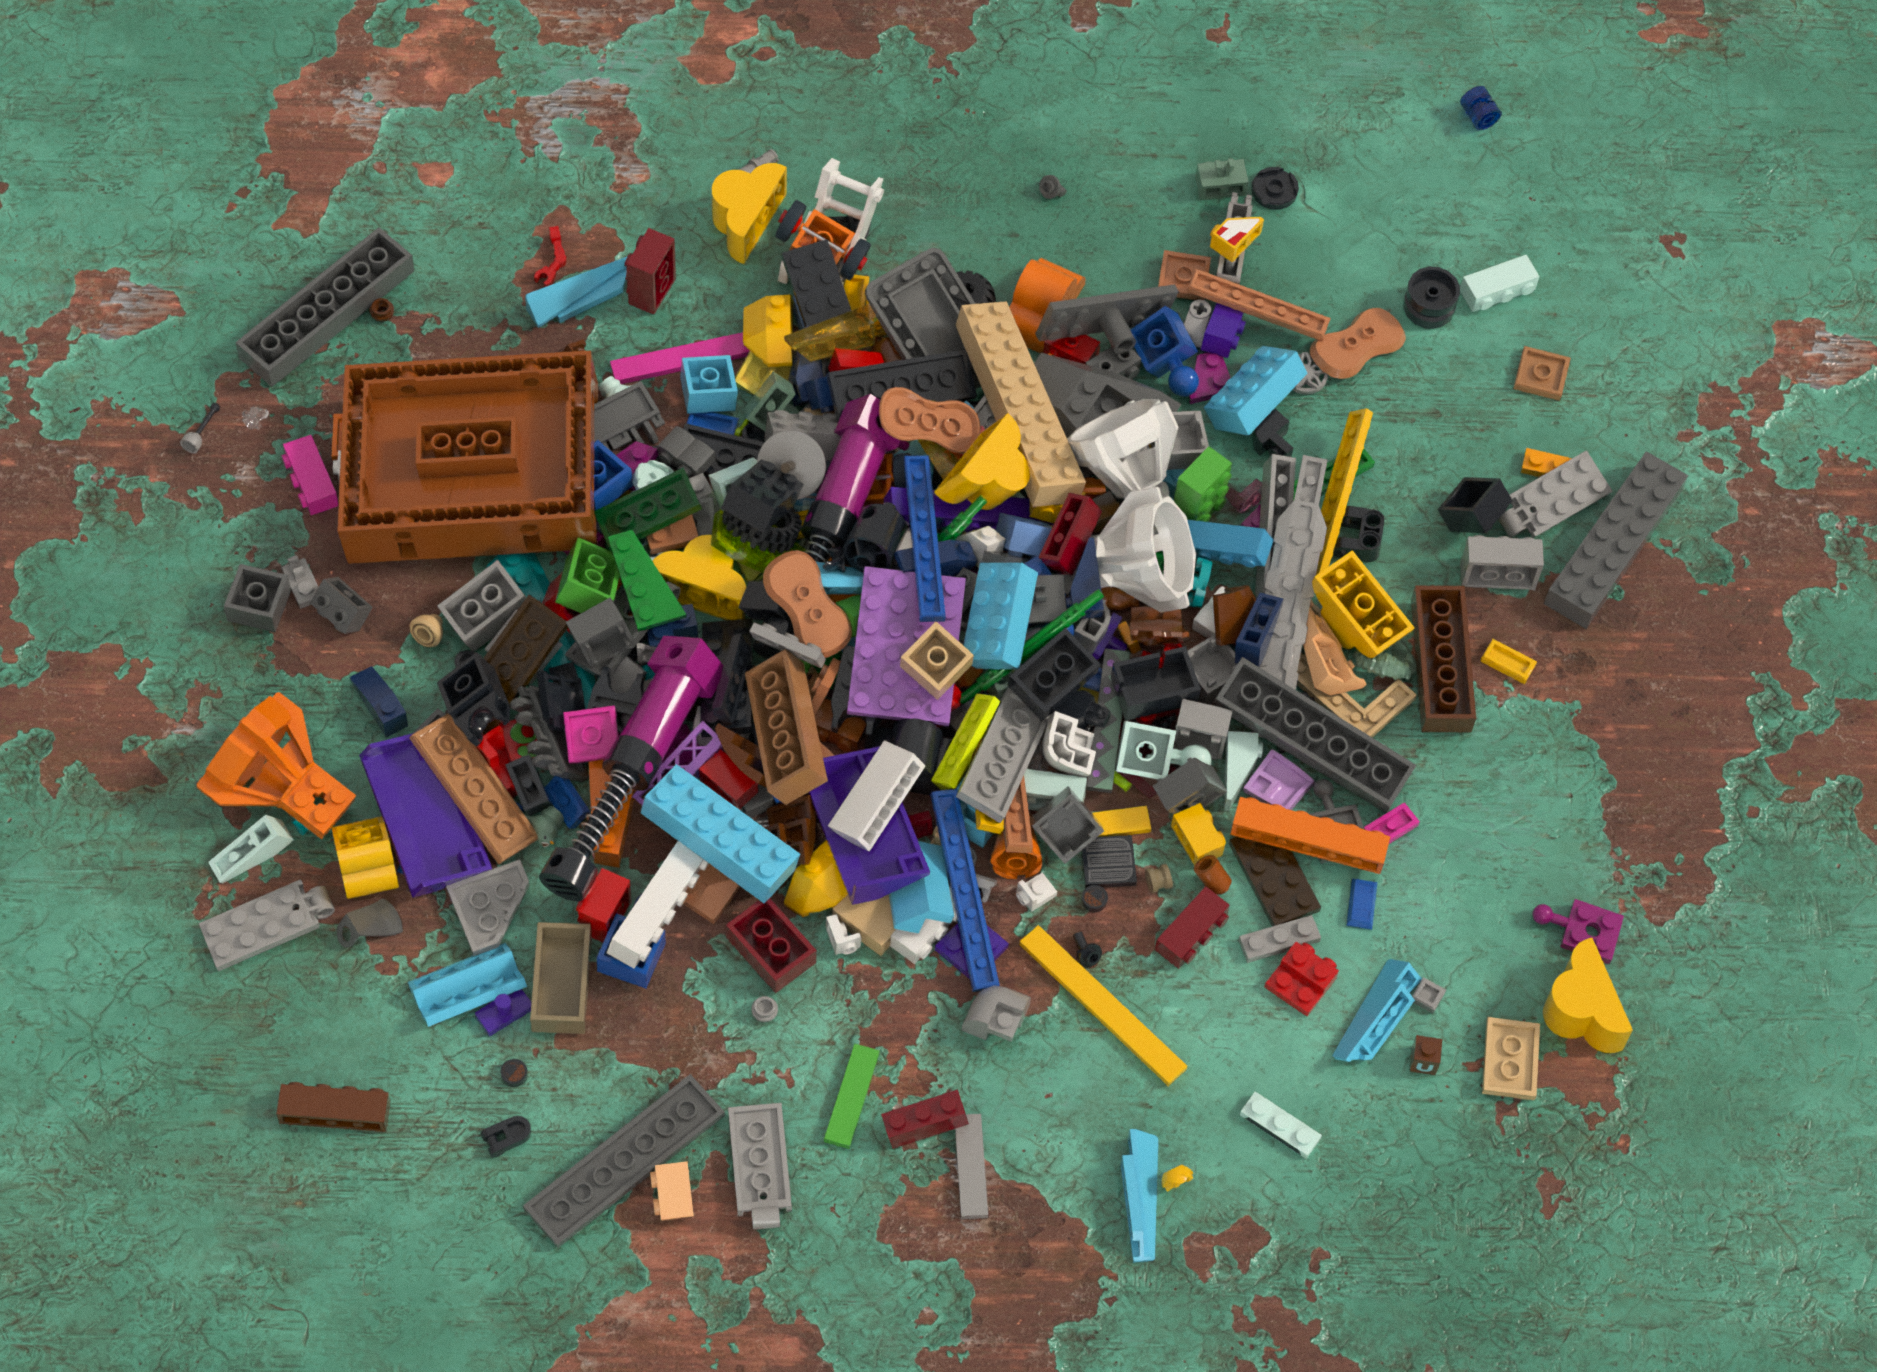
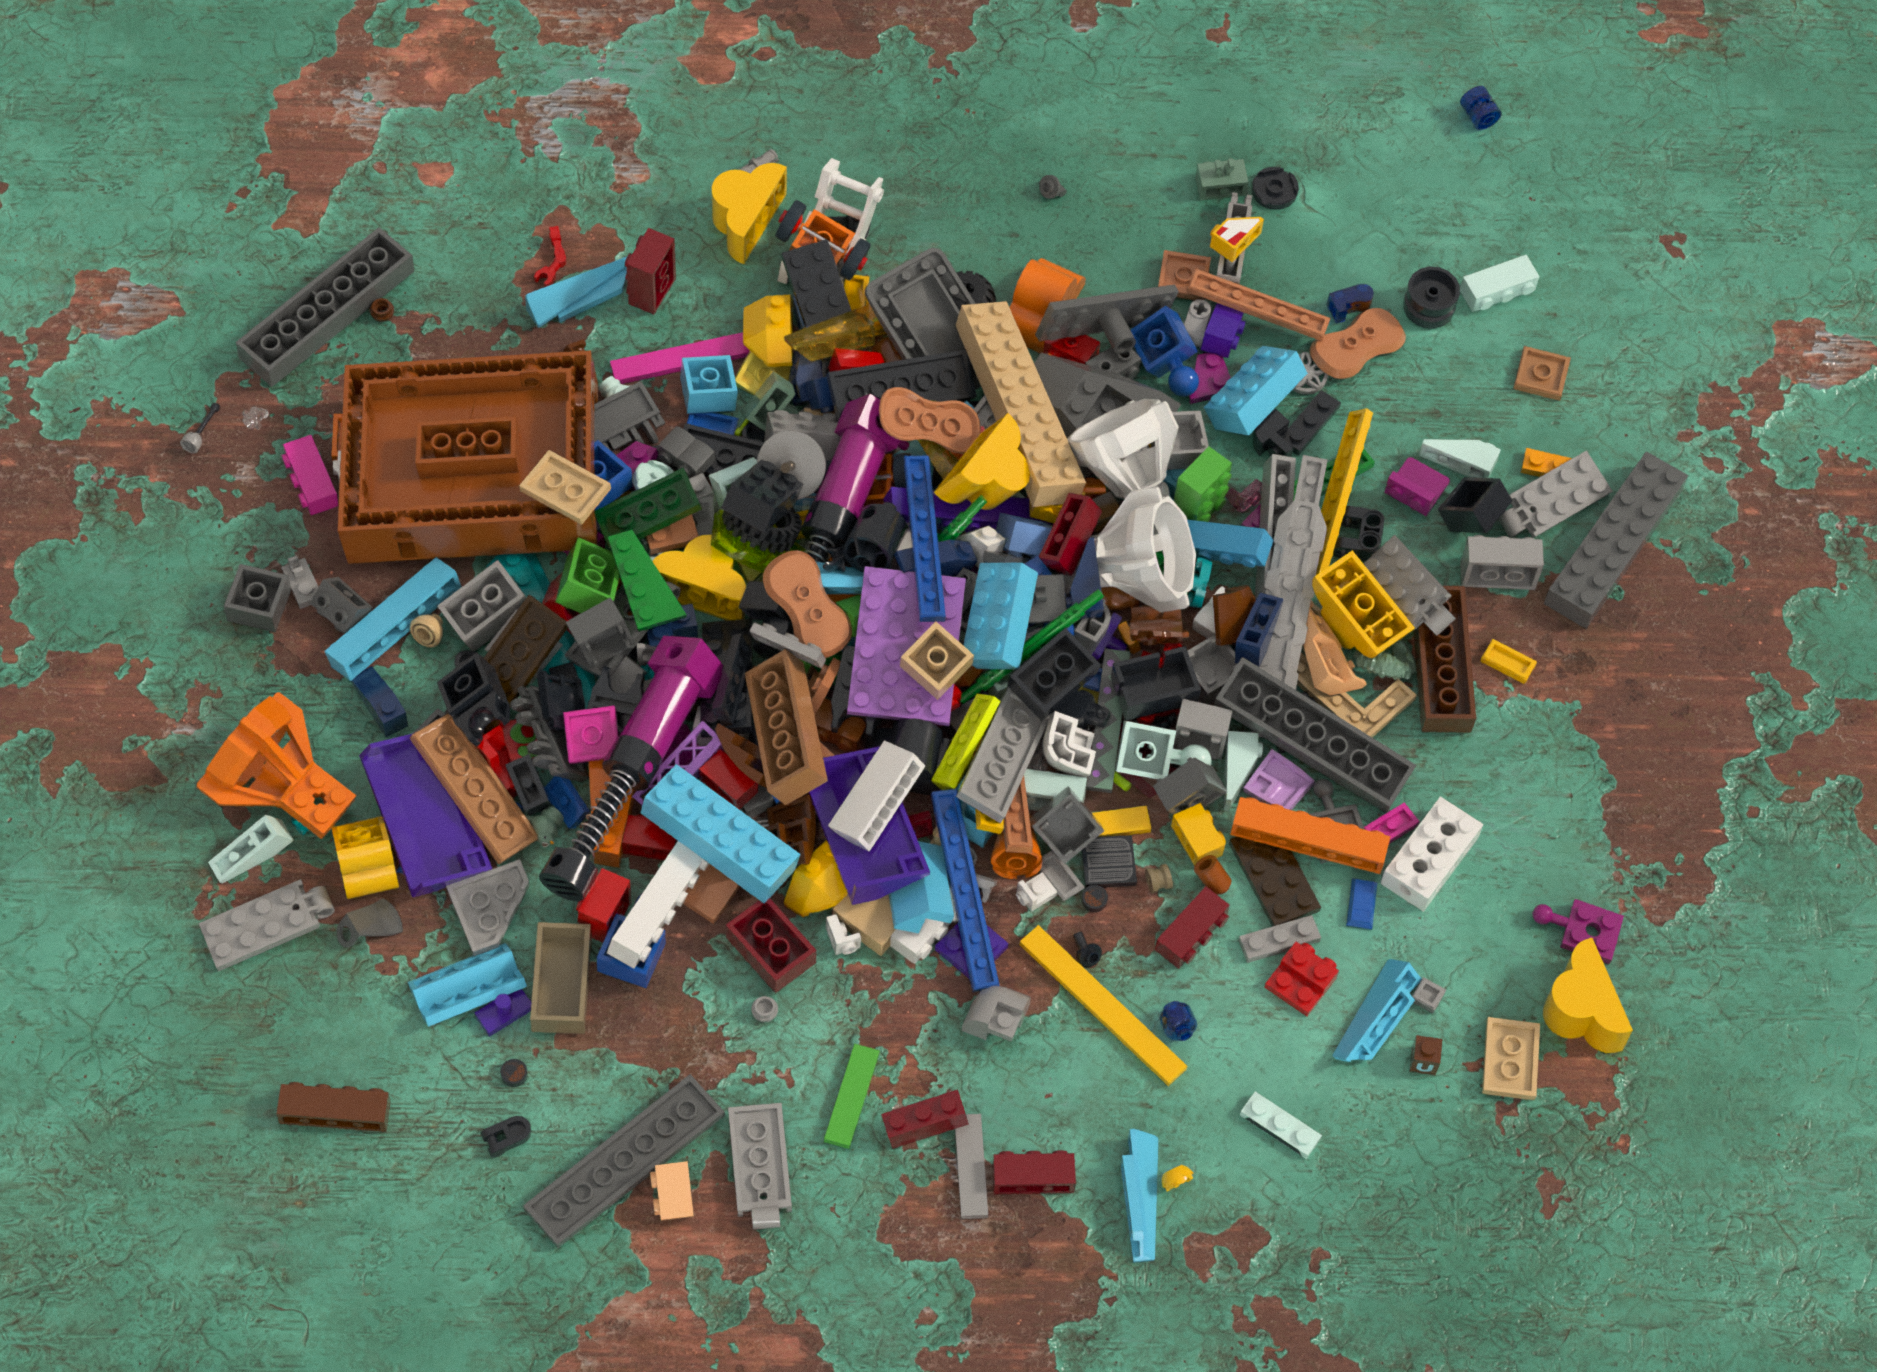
none -> medium azure brick [324,557,462,681]
none -> tan plate [519,450,611,525]
none -> red brick [622,814,678,860]
none -> dark red brick [992,1150,1076,1194]
none -> light grey tile [1040,850,1085,901]
none -> clear blue head [1159,1001,1198,1041]
none -> black plate [1281,390,1341,456]
none -> clear blue leg [1327,284,1374,324]
none -> light grey hinge [1363,535,1455,636]
none -> white brick [1380,797,1483,912]
none -> magenta bracket [1384,457,1450,517]
none -> light aqua slope [1419,439,1501,478]

